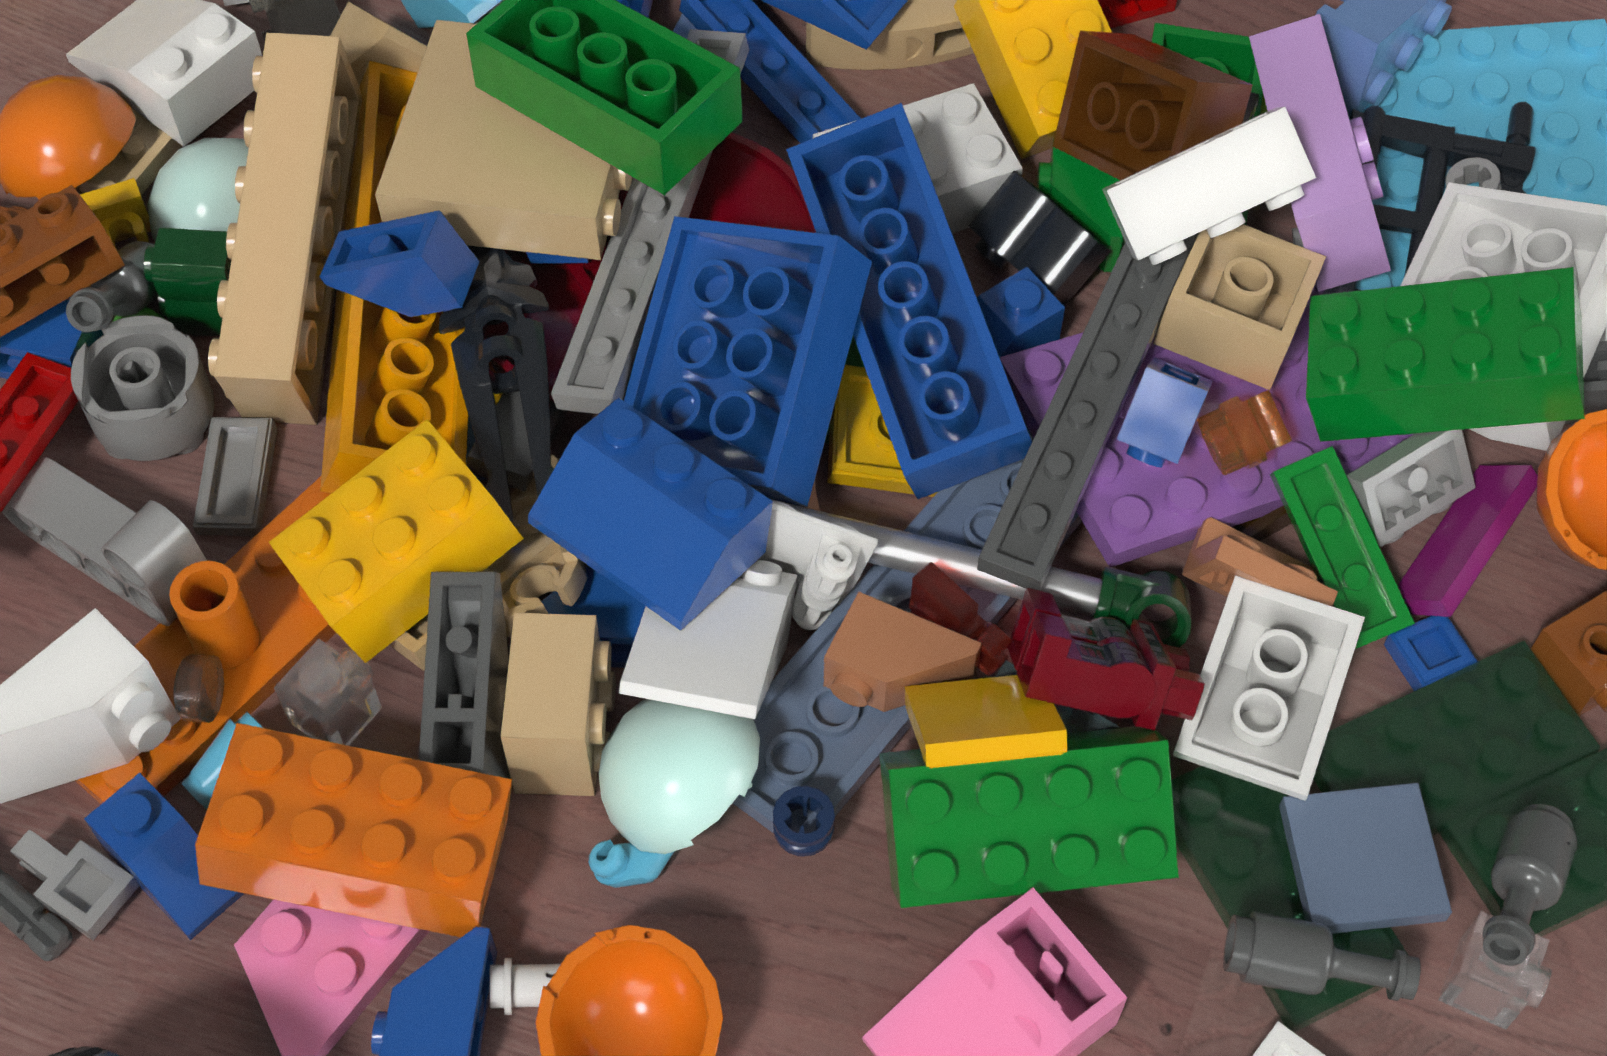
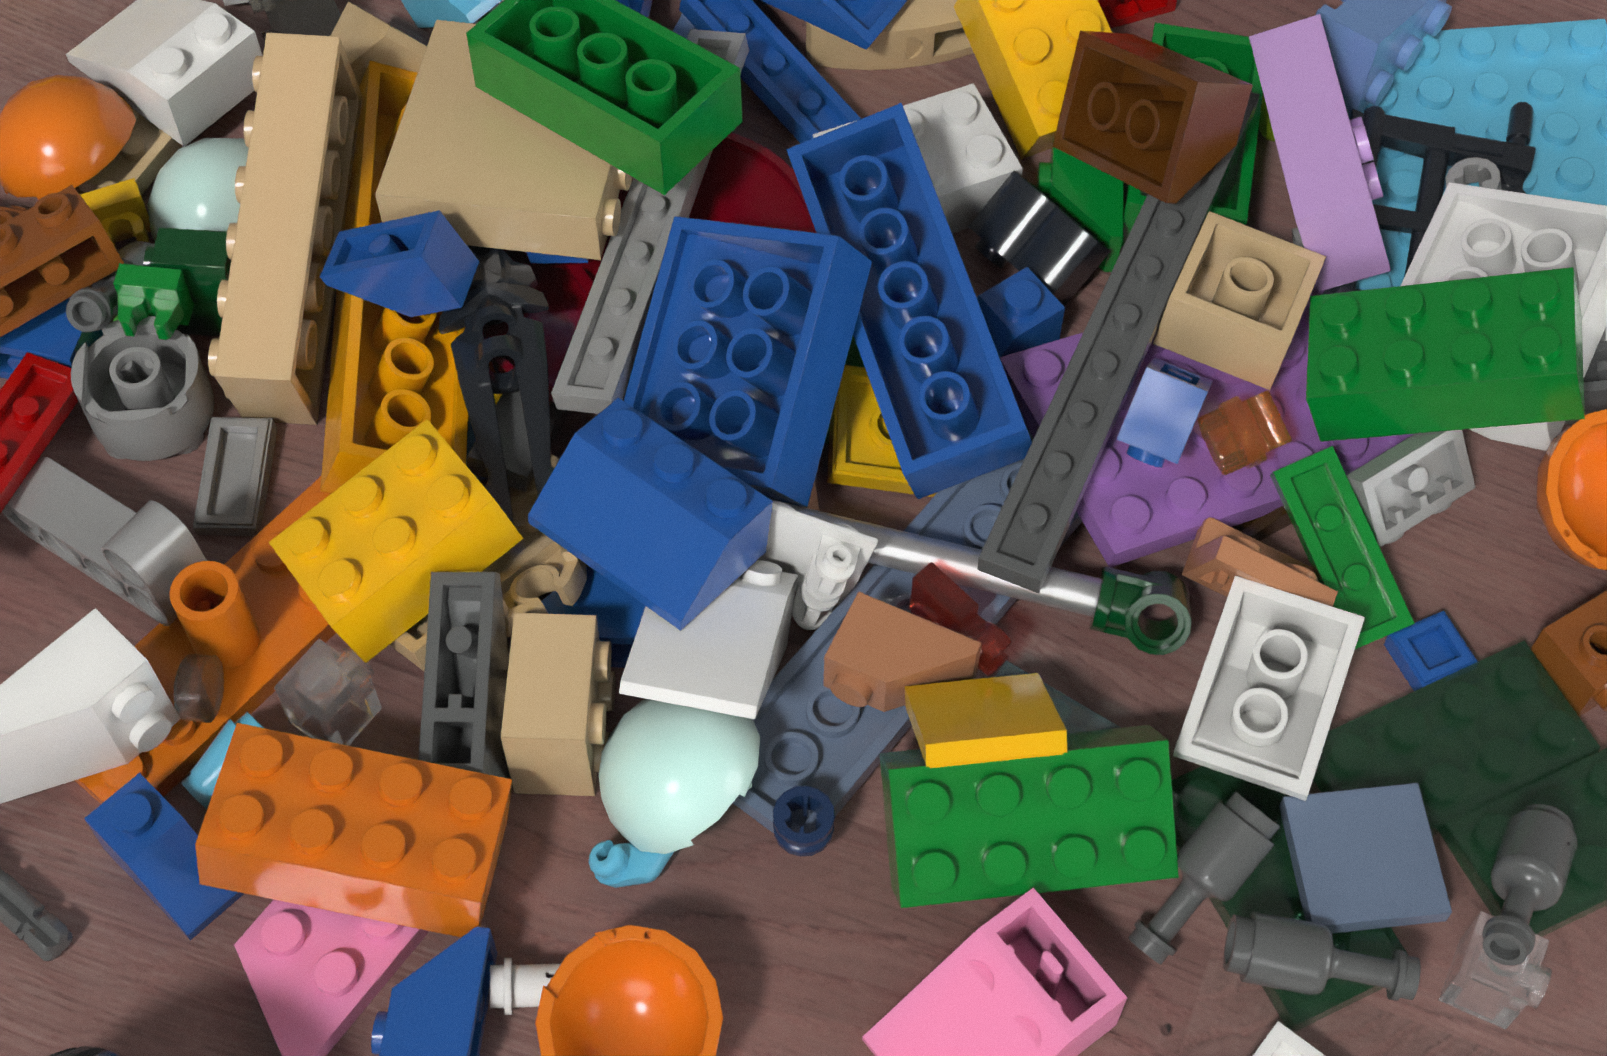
light grey plate [10,830,139,941] -> none
dark red hips [1007,588,1205,731] -> none
white brick [1102,107,1316,265] -> none
magenta tile [1397,465,1537,617] -> none
none -> green tile [113,263,194,340]
none -> dark grey piece [1128,792,1280,965]

